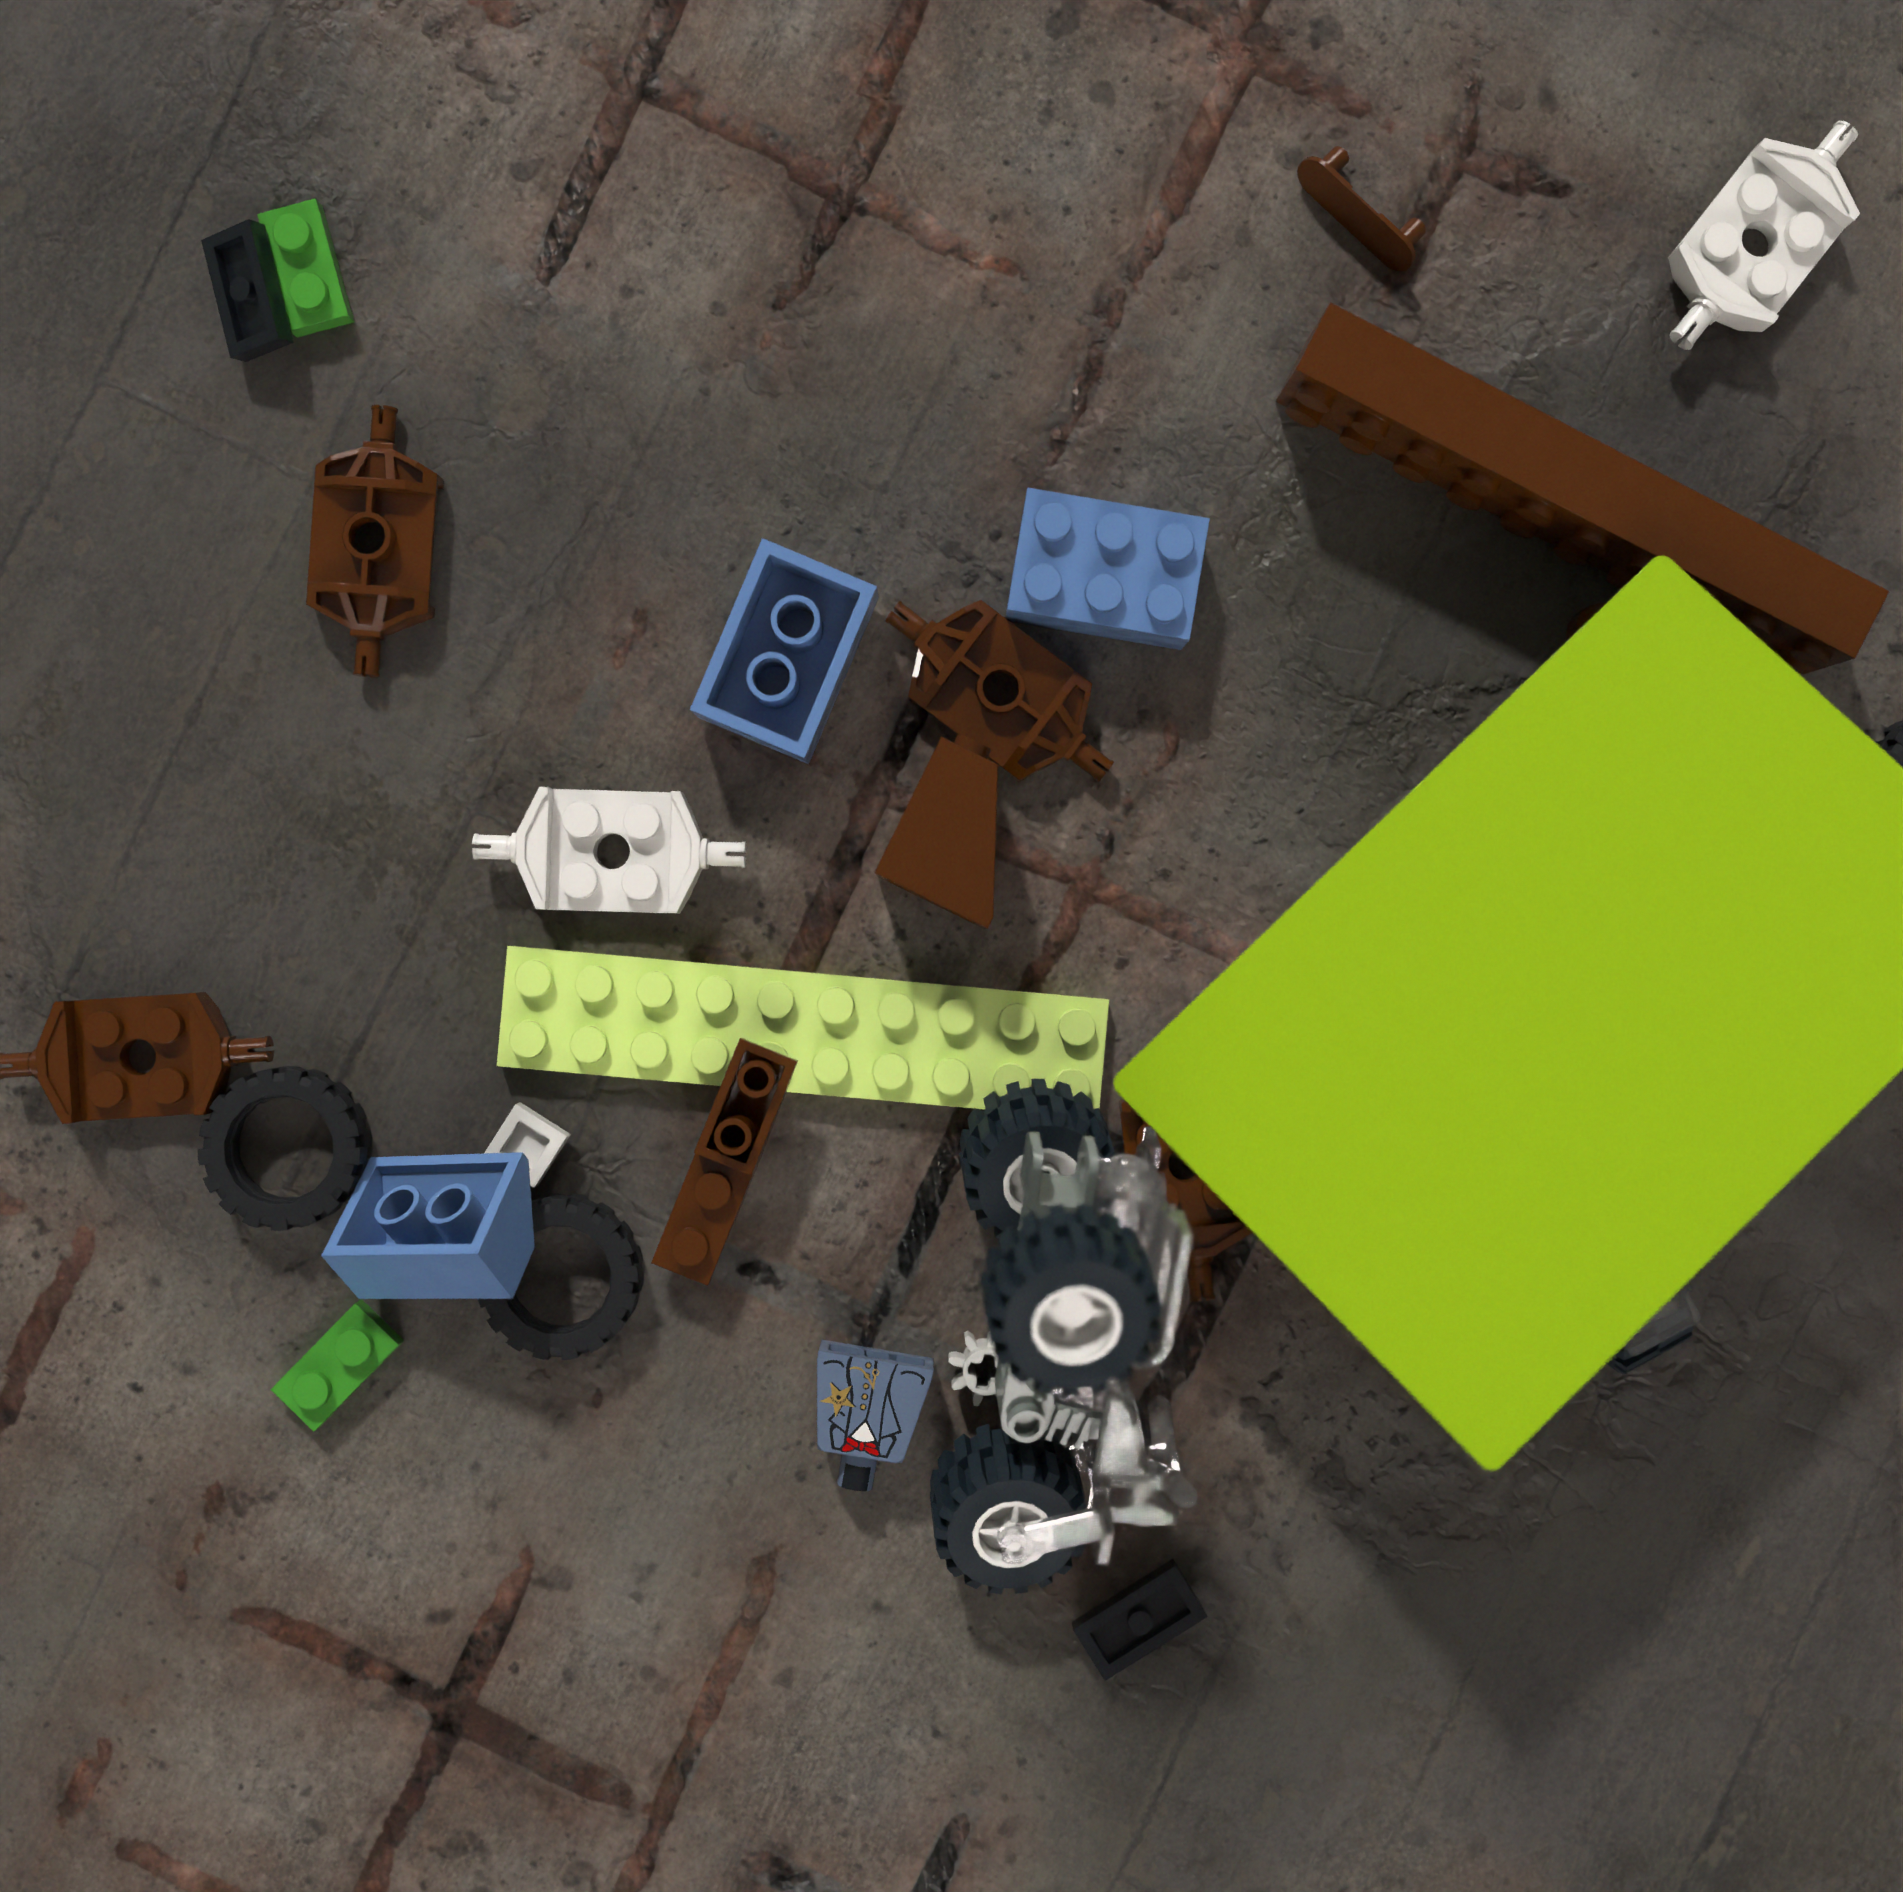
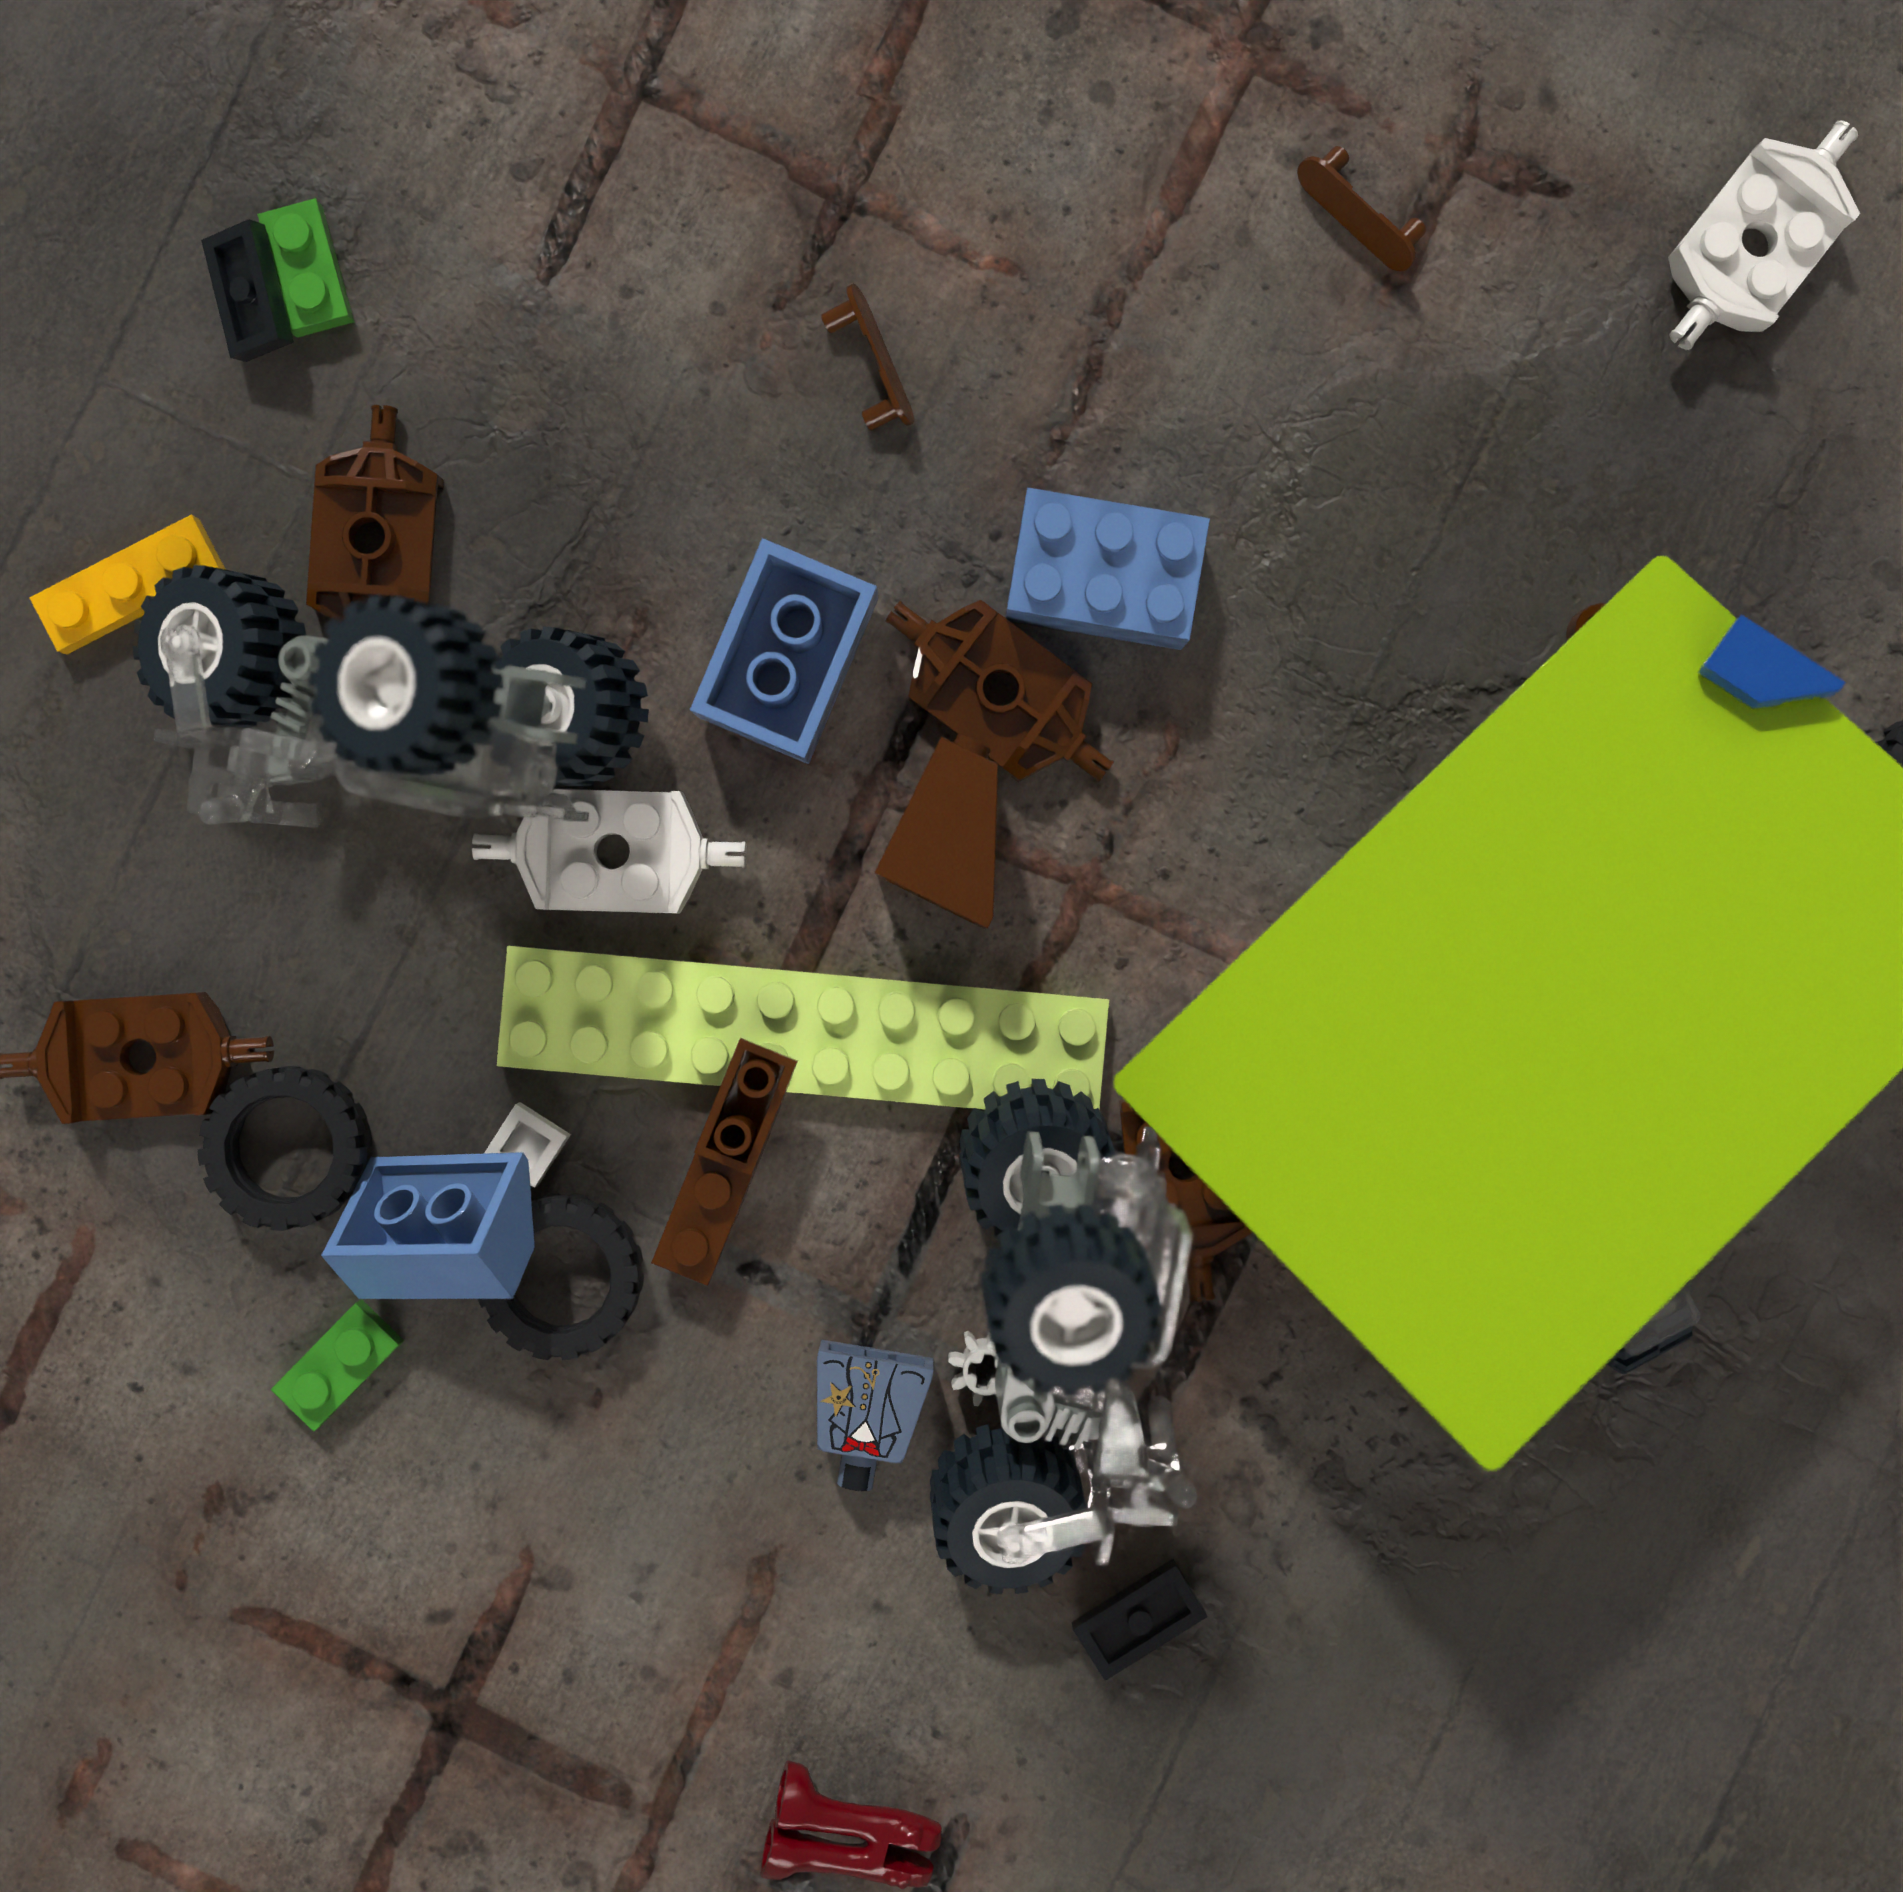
reddish brown brick [1275,302,1889,675] -> none
none -> yellow plate [29,514,226,655]
none -> piece [133,565,649,828]
none -> dark red piece [760,1761,942,1889]
none -> reddish brown piece [821,283,915,431]
none -> blue tile [1698,614,1846,709]

